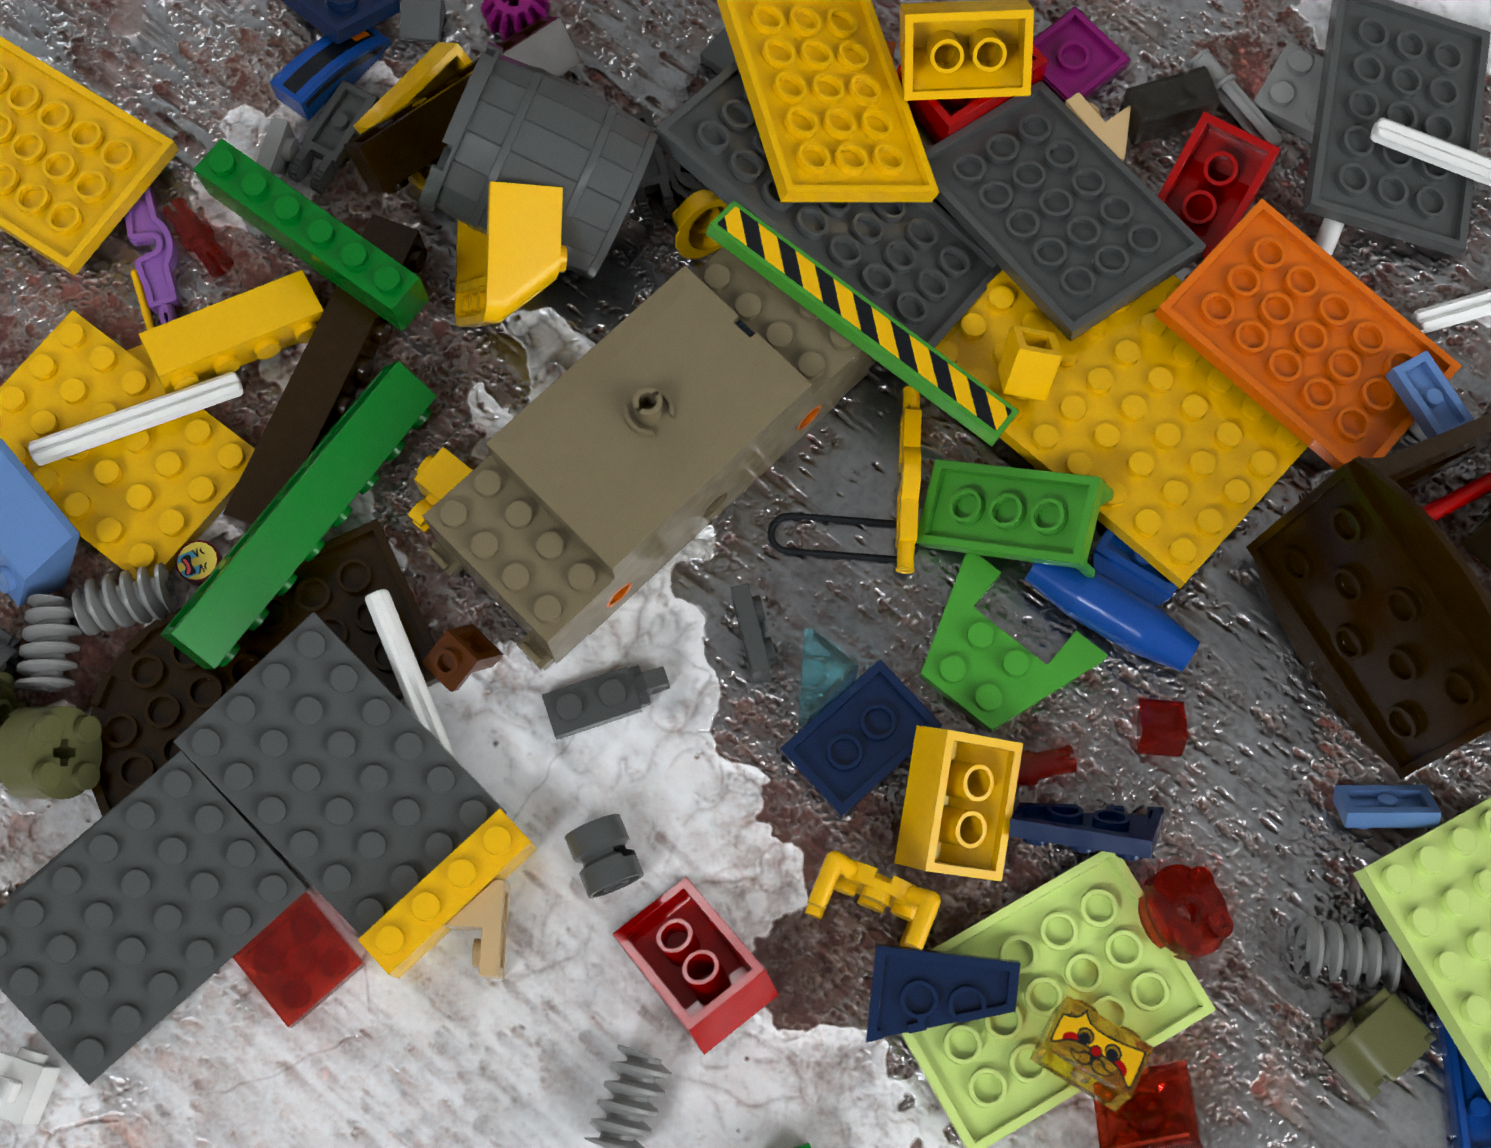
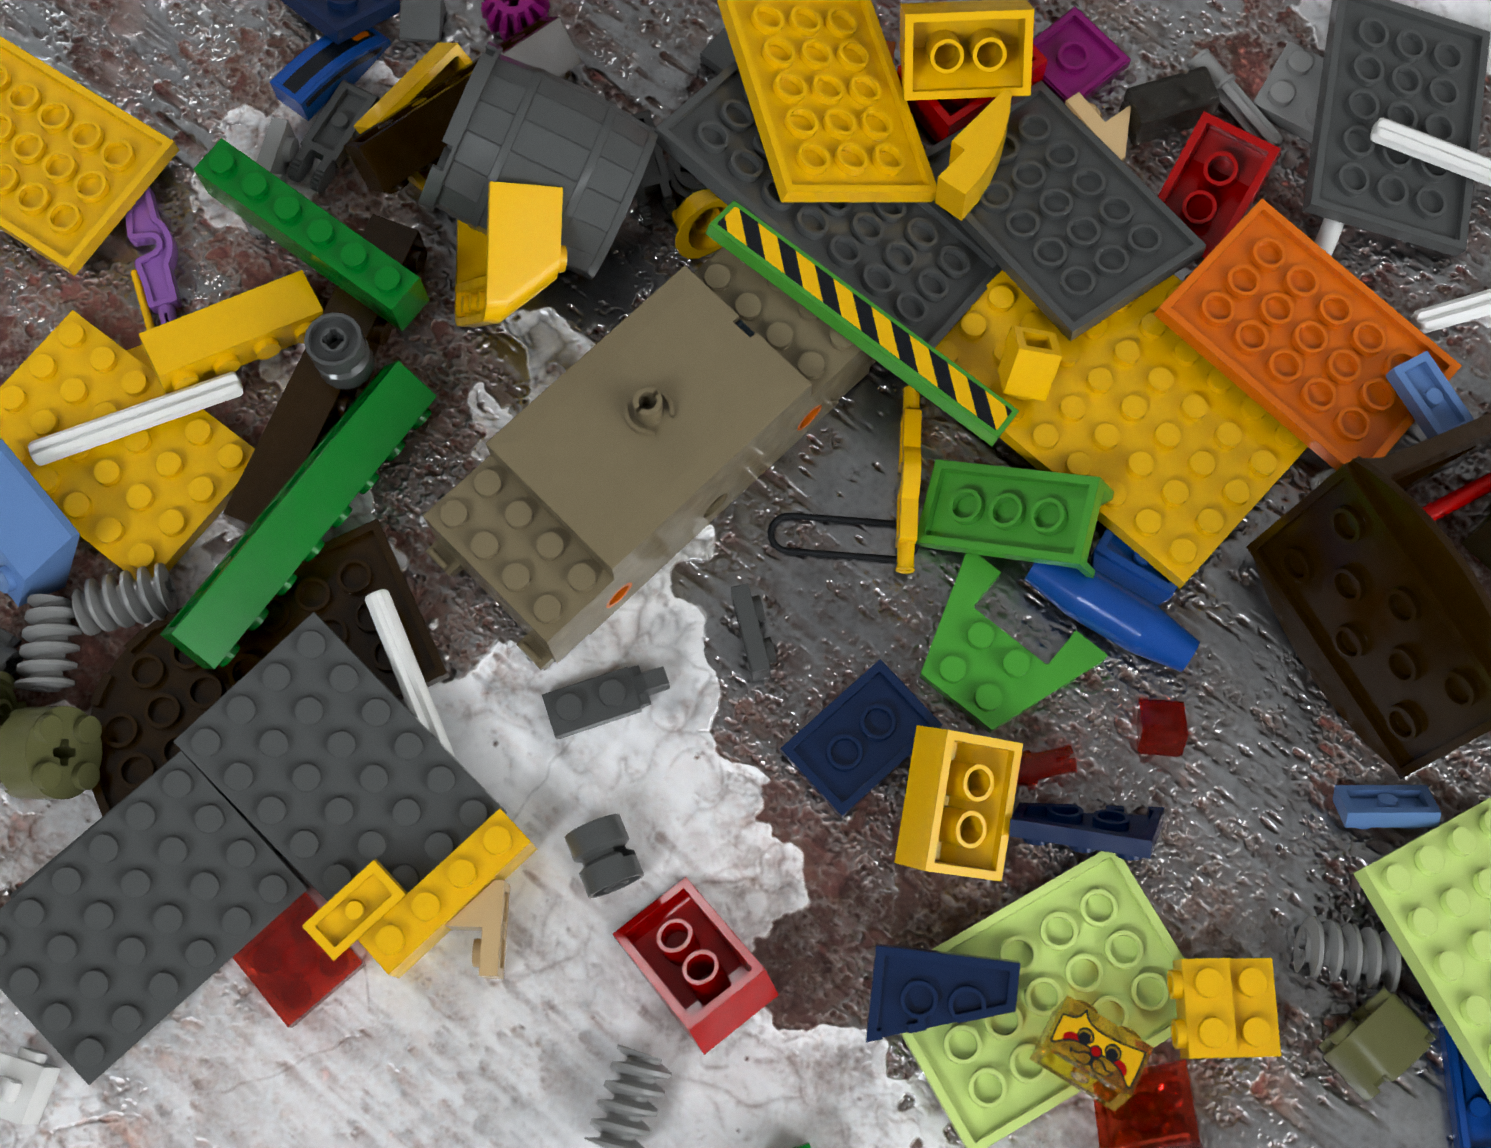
clear red pin [162,197,234,278] -> none
tile [175,540,223,586] -> none
yellow brick [408,447,473,534] -> none
reddish brown bracket [423,624,503,692] -> none
clear light blue slope [798,629,859,727] -> none
yellow plate [804,850,941,950] -> none
clear red plate [1138,864,1233,961] -> none
none -> yellow plate [302,858,408,961]
none -> dark grey wheel [304,312,375,389]
none -> yellow slope [935,89,1012,221]
none -> yellow plate [1167,958,1281,1059]

